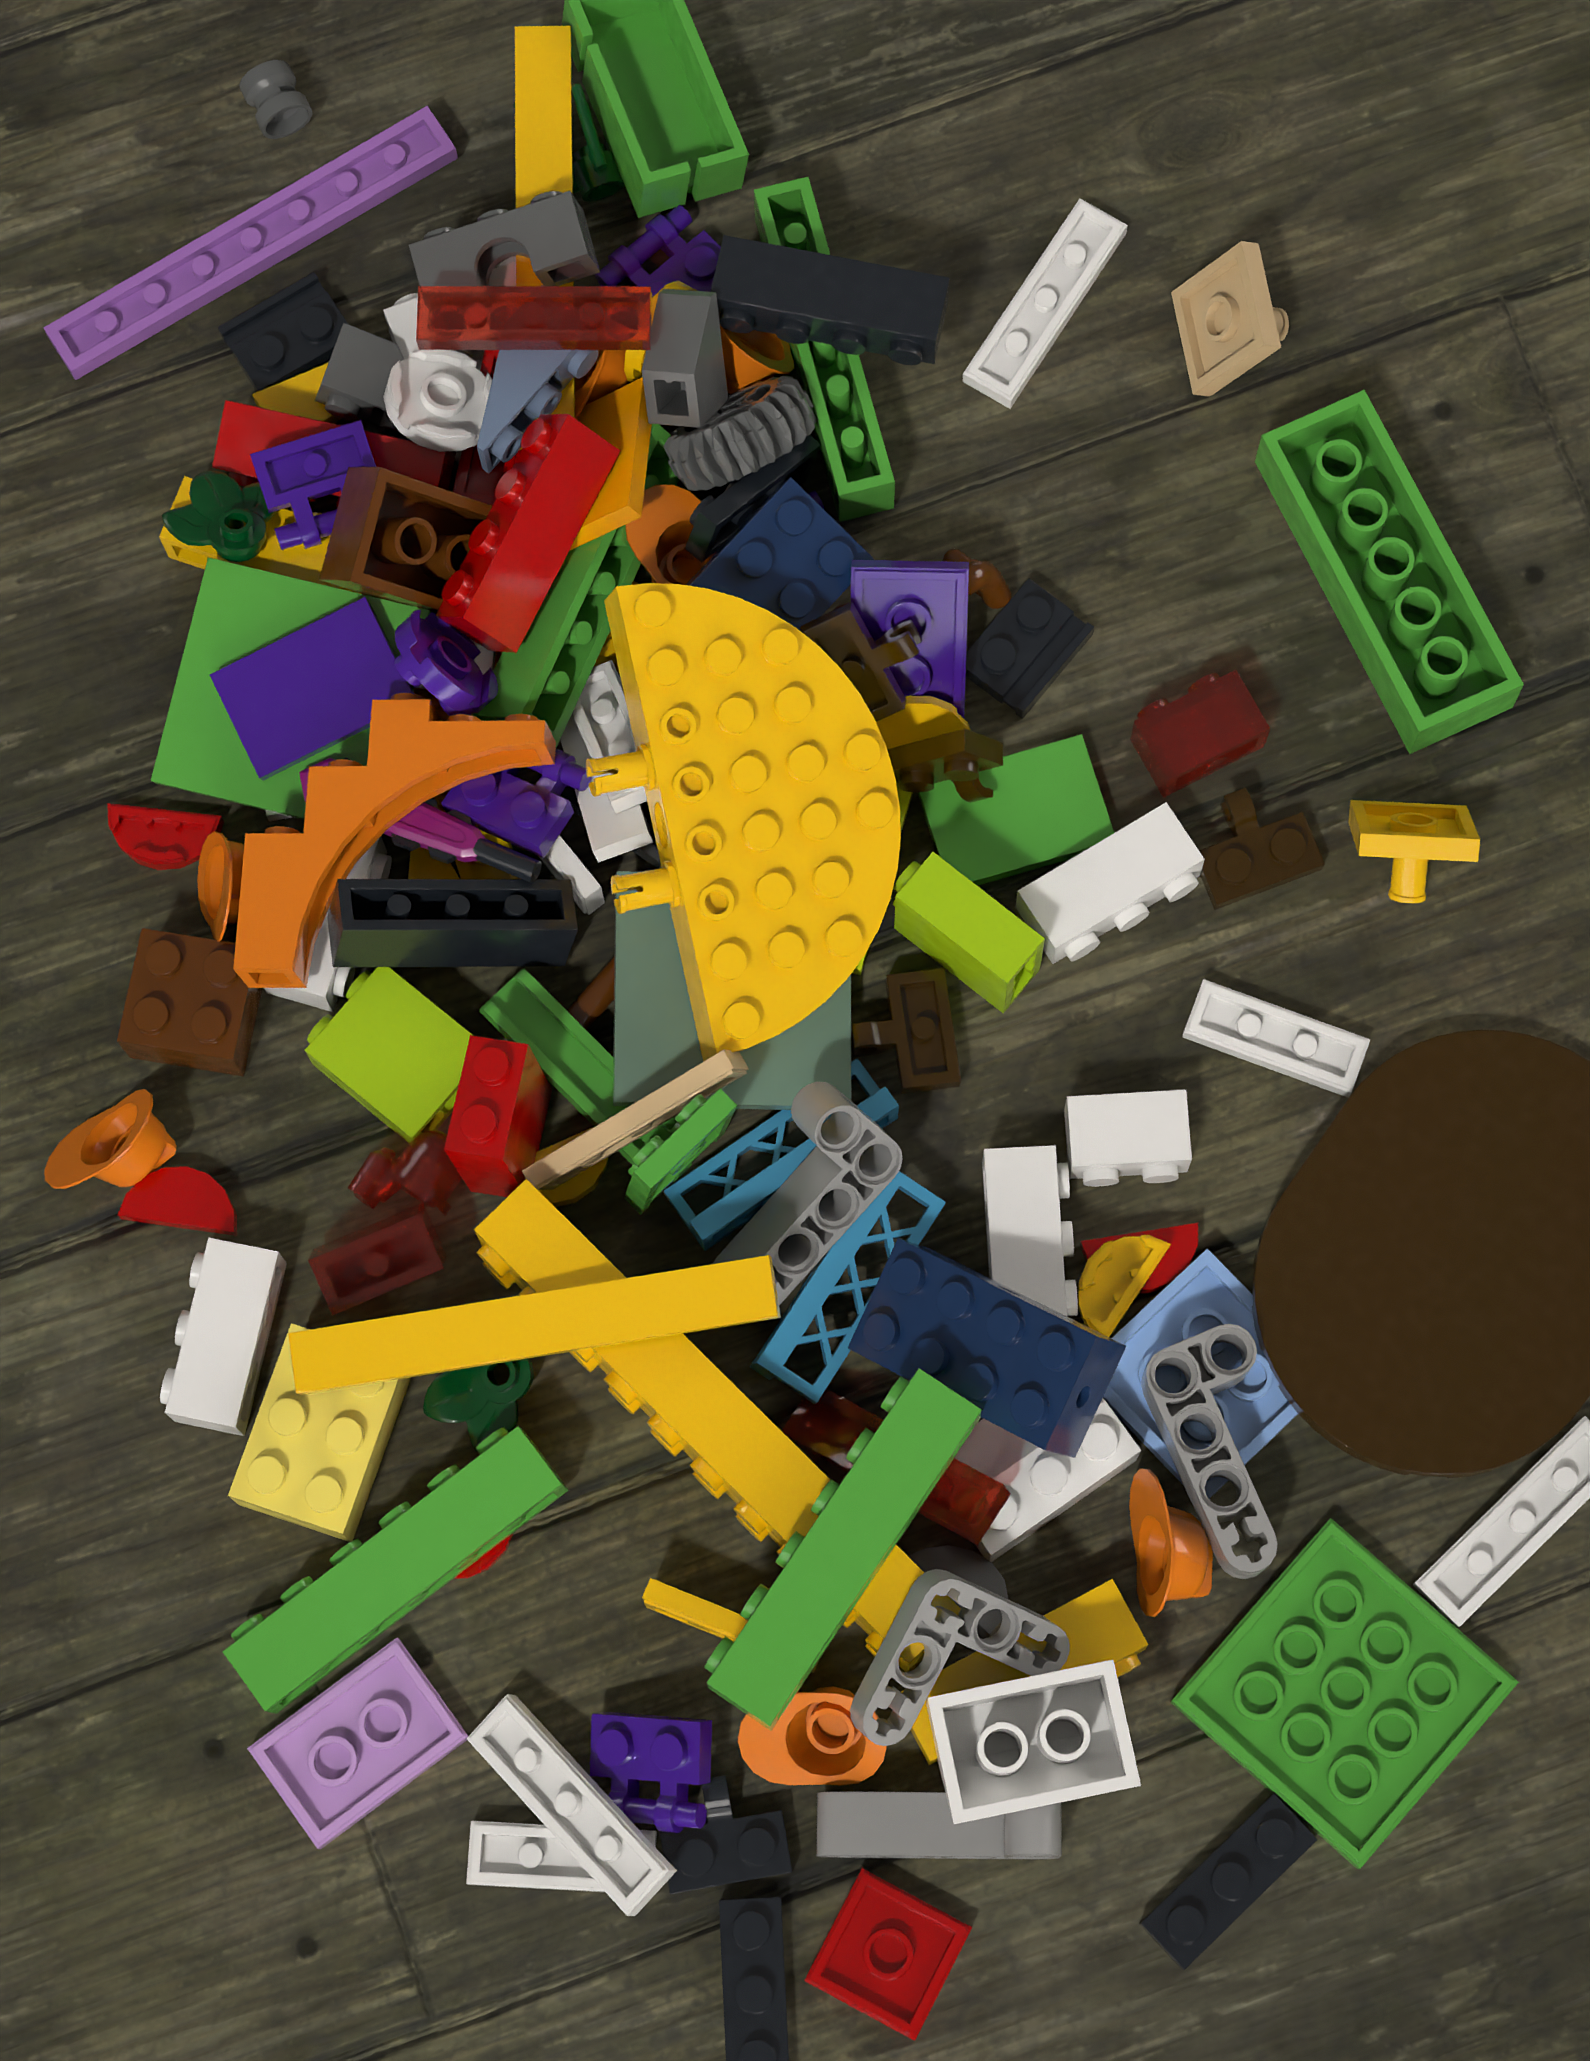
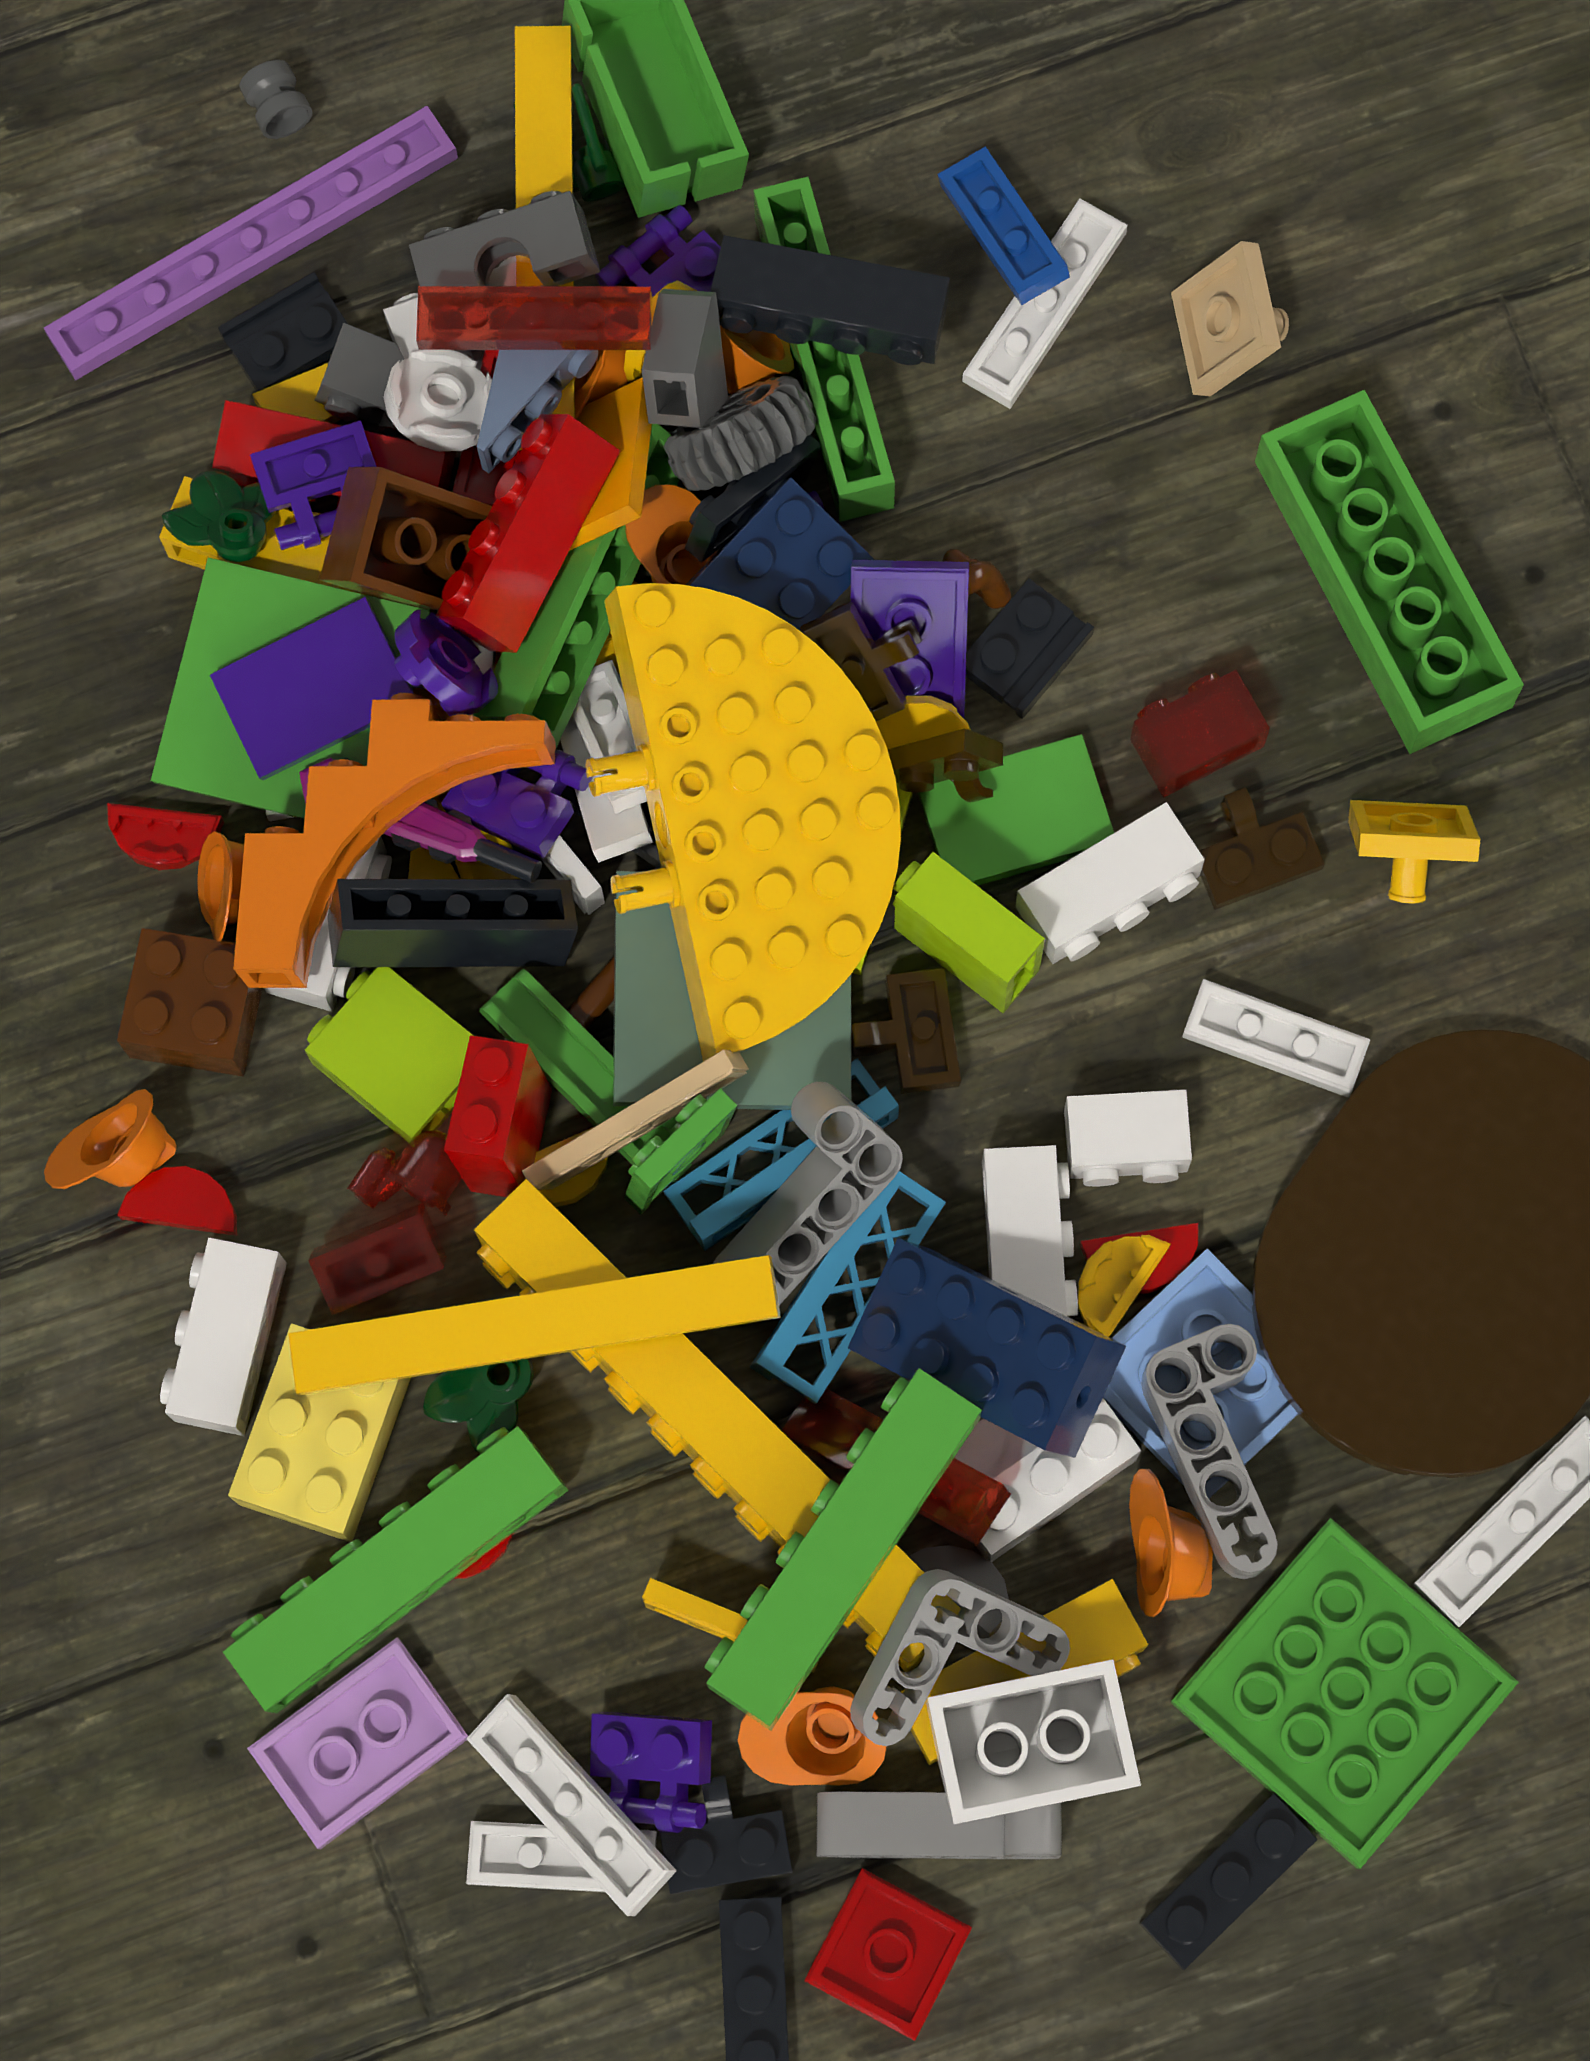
none -> blue plate [937,146,1070,305]

